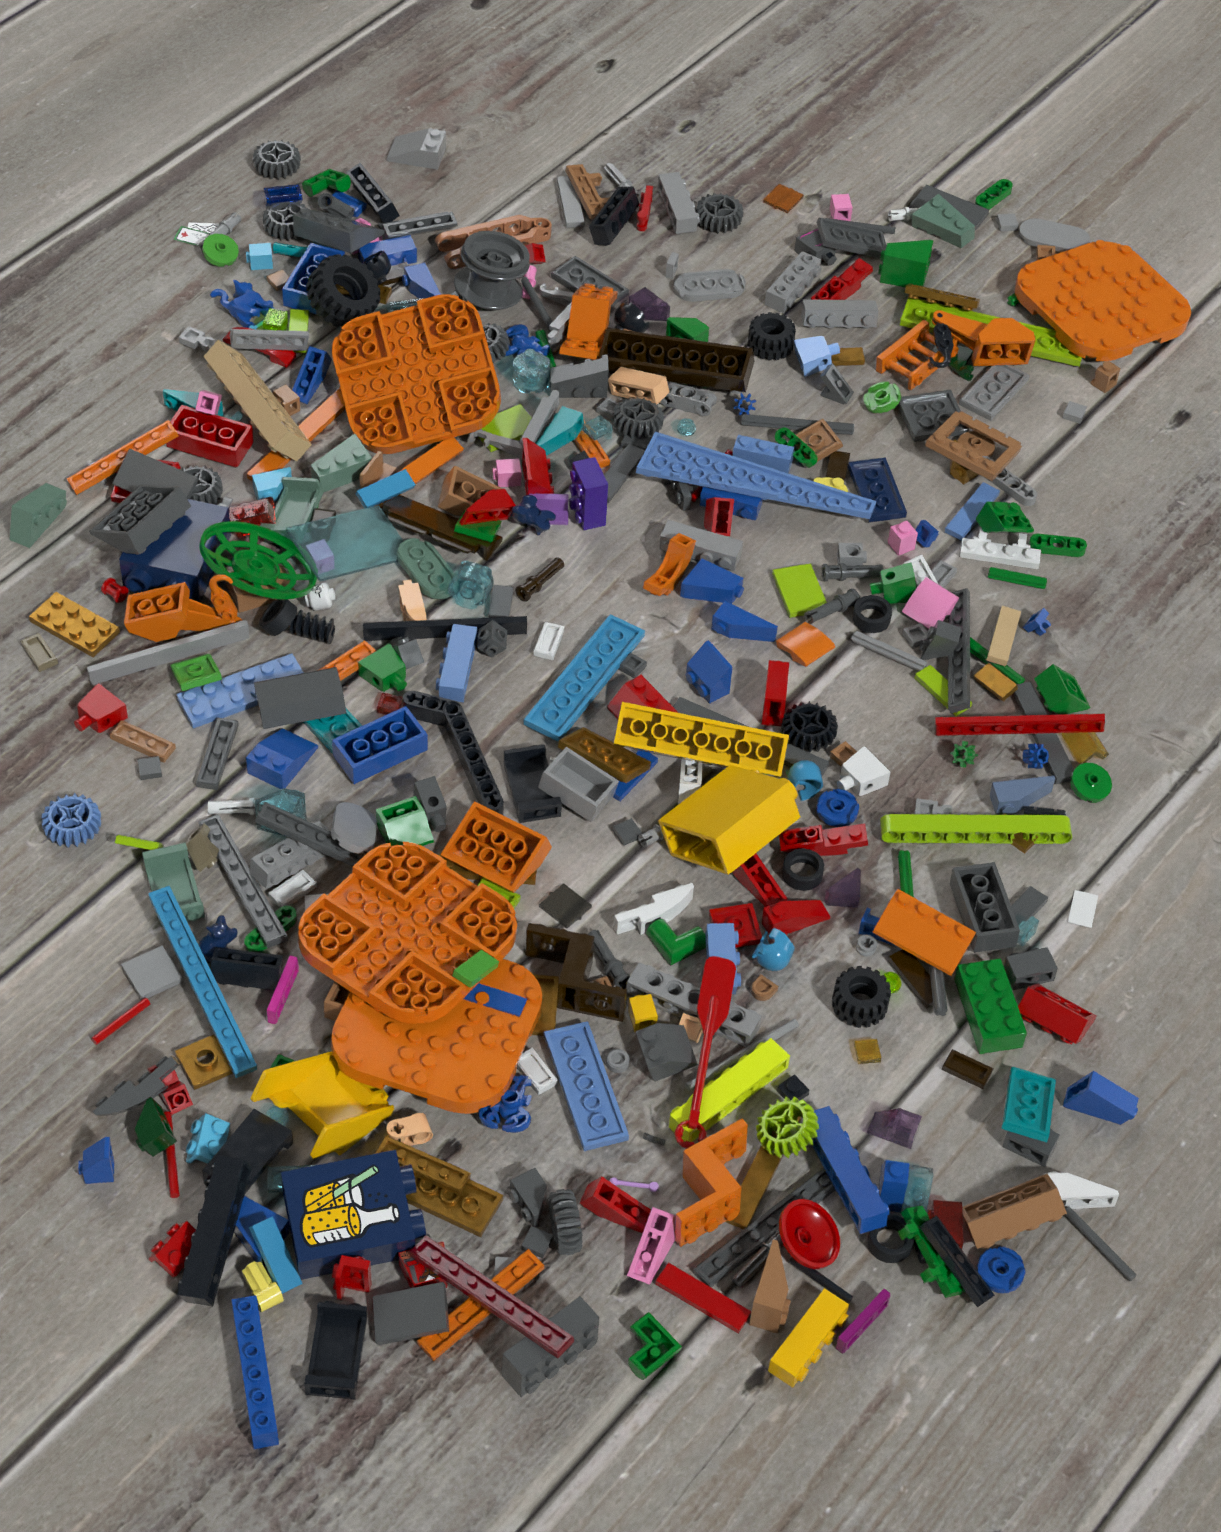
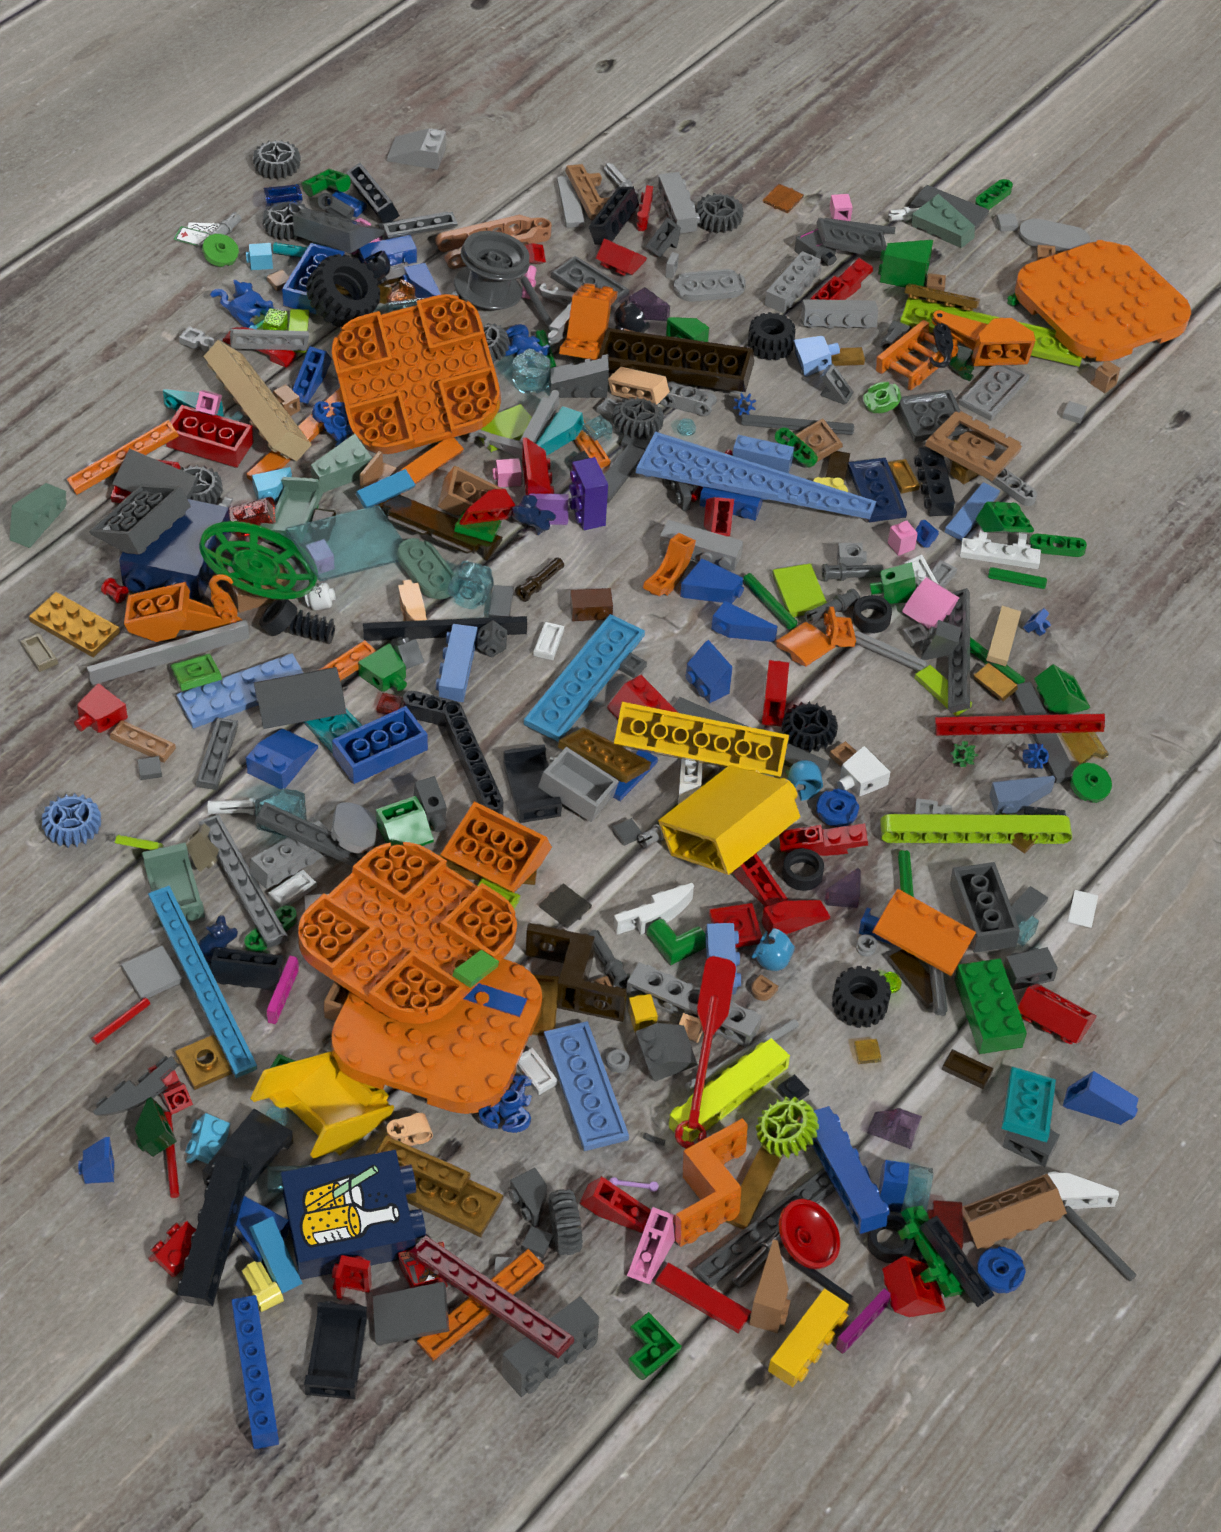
none -> blue animal [312,401,353,447]
none -> clear orange bracket [386,279,415,310]
none -> reddish brown brick [570,588,613,621]
none -> red slope [595,238,647,276]
none -> dark grey slope [645,218,681,258]
none -> green axle [743,573,798,630]
none -> orange bracket [824,606,856,647]
none -> dark grey piece [880,320,912,351]
none -> red slope [882,1256,946,1317]
none -> pearl gold tile [888,459,920,494]
none -> black brick [914,447,955,517]
none -> medium nougat tile [926,273,946,291]

